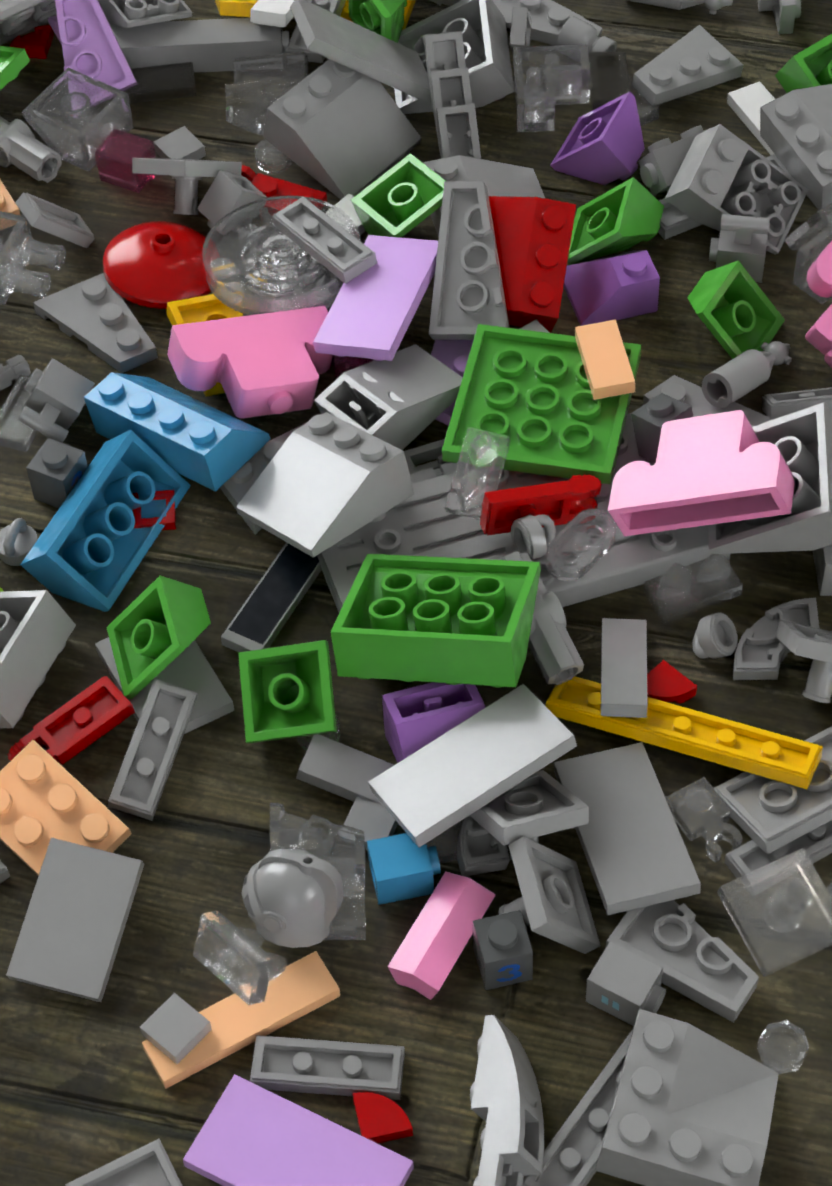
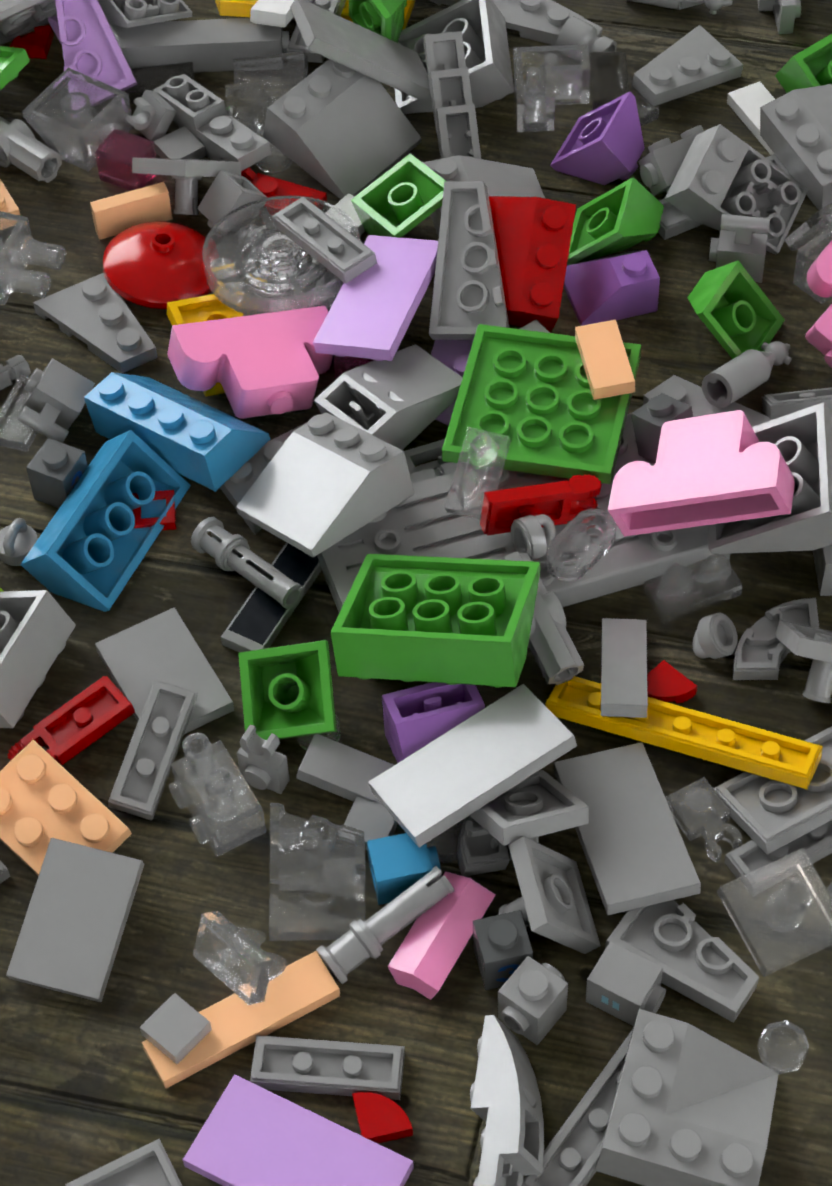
light grey tile [16,192,95,248] -> none
bright green slope [106,575,211,700] -> none
light grey helmet [241,849,343,948] -> none
light grey tile [509,7,532,59] -> none
none -> light nougat tile [90,182,173,240]
none -> light grey tile [125,89,177,142]
none -> light grey slope [153,73,272,171]
none -> clear brick [169,733,266,857]
none -> light grey pin [191,517,304,609]
none -> light grey plate [237,724,290,794]
none -> light grey pin [316,866,455,985]
none -> light grey brick [498,956,568,1046]

